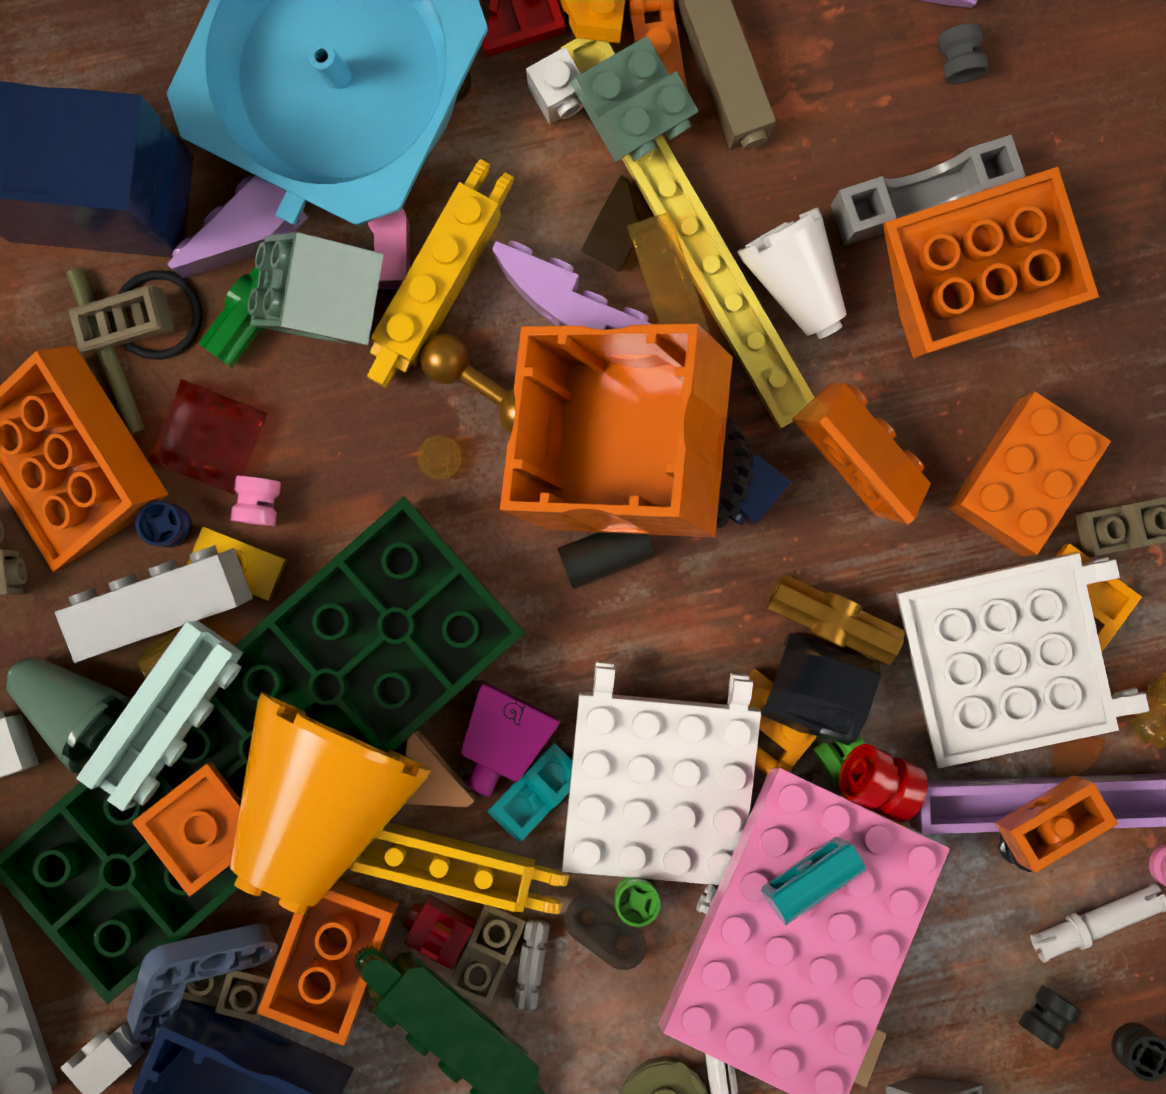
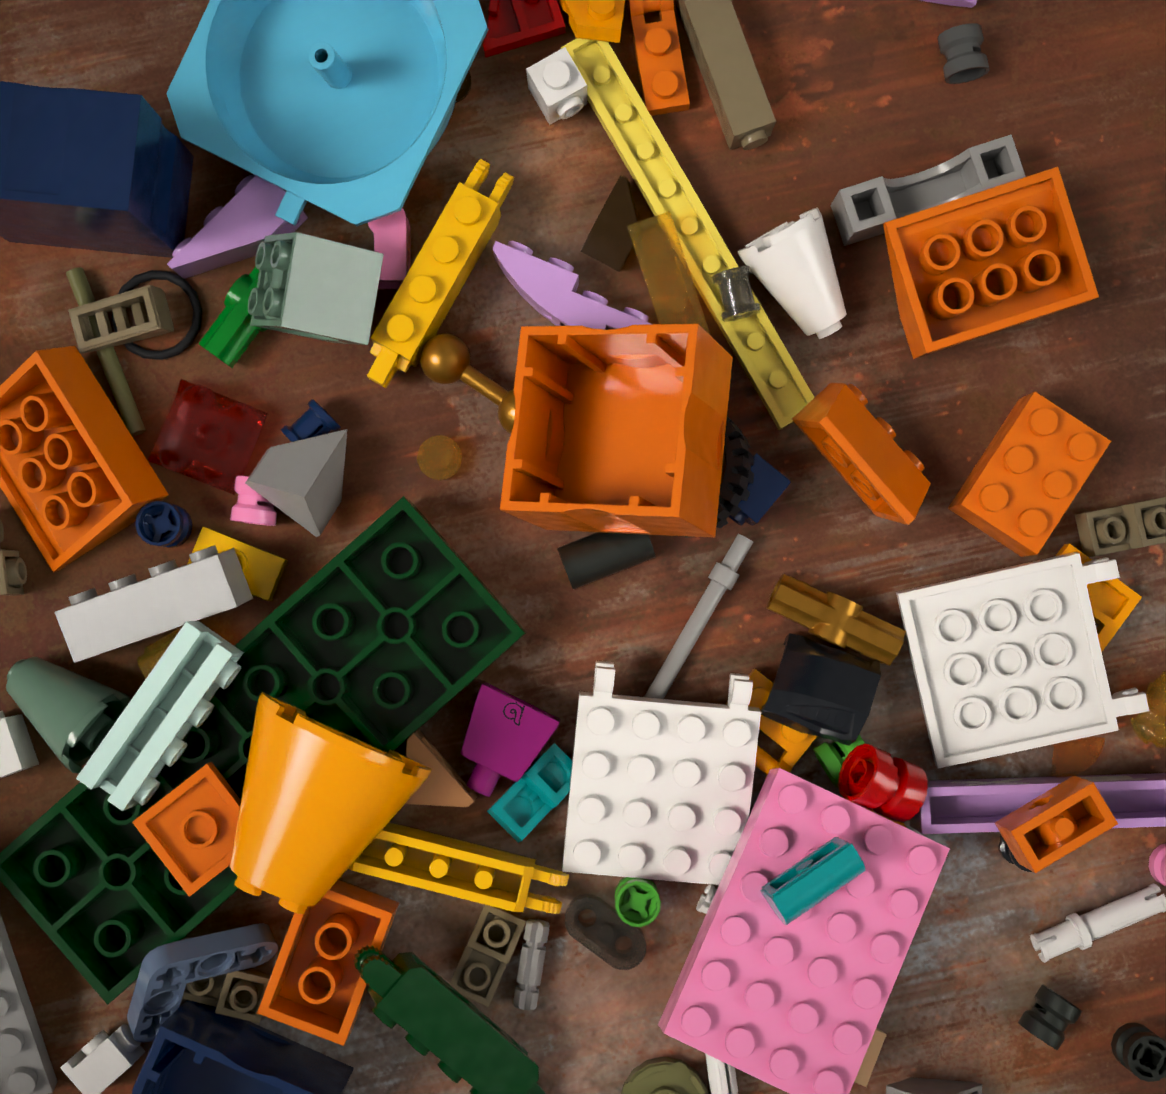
dark red brick [403,894,477,970] -> none
sand green plate [570,36,699,162] -> none
none -> light grey slope [245,429,347,537]
none -> dark blue bush [281,399,341,442]
none -> light grey bar [644,534,754,699]
none -> clear smoke bush [711,266,761,322]

